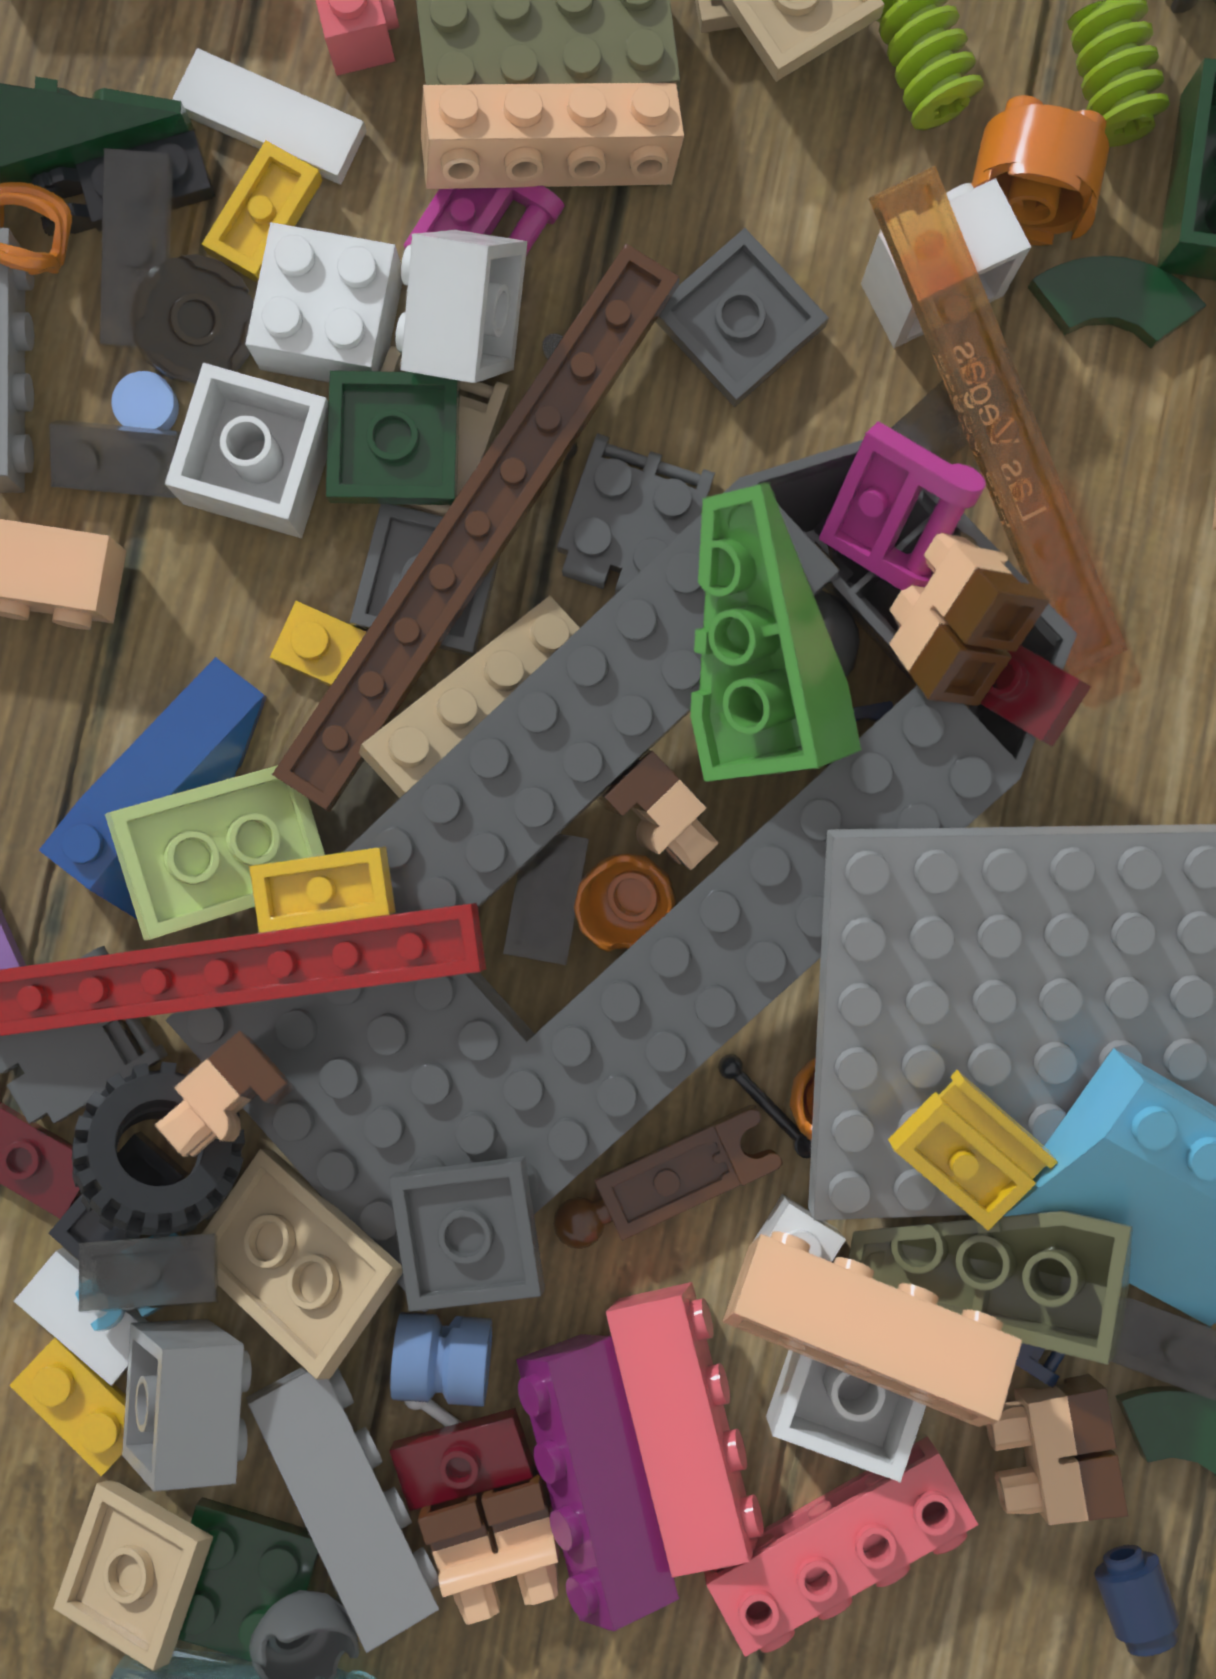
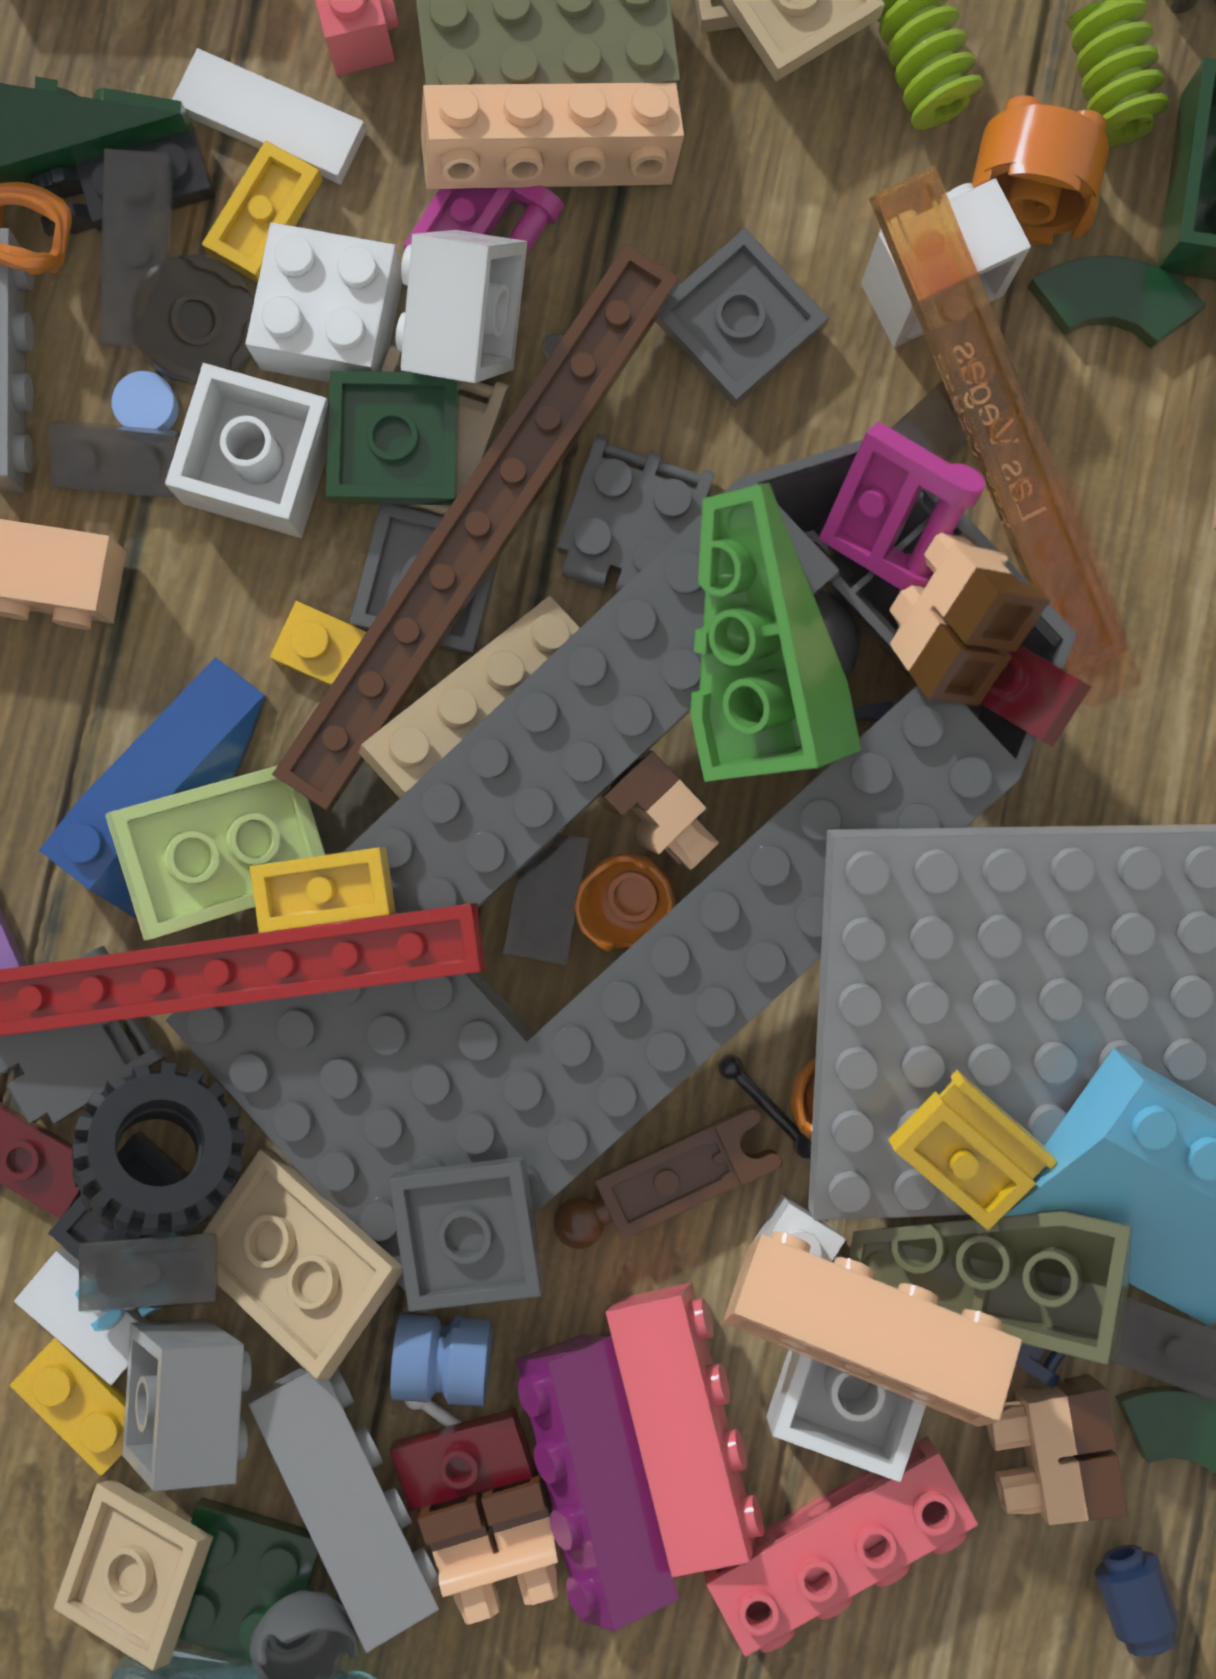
hips [156,1030,295,1157] -> none

